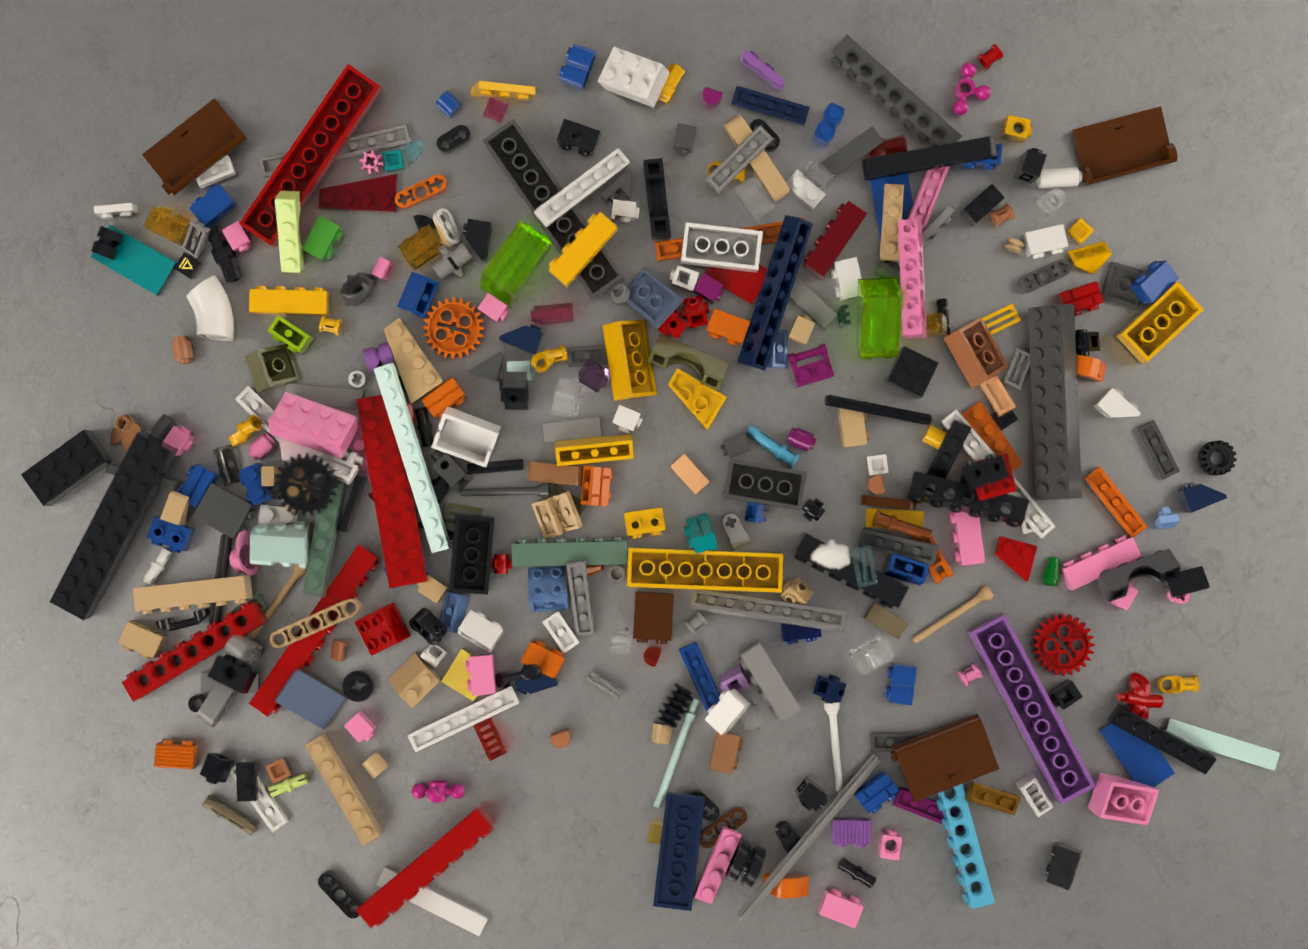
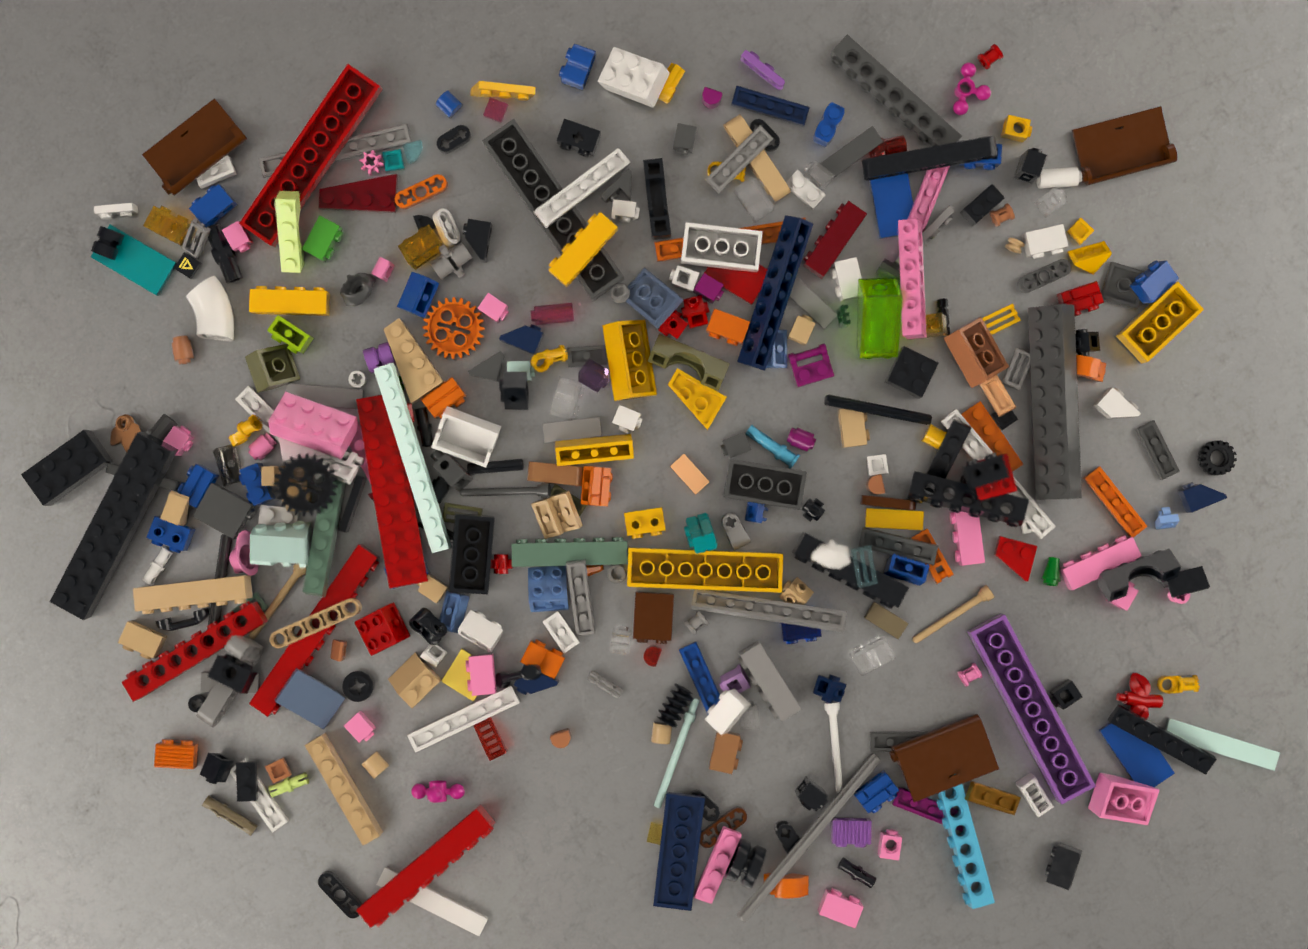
yellow bush [319,315,342,336] -> none
clear neon green slope [479,221,552,308] -> none
dark orange pin [872,509,932,542] -> none
tan plate [880,184,904,261] -> none
blue brick [884,663,917,705] -> none
red gear [1031,613,1095,676] -> none

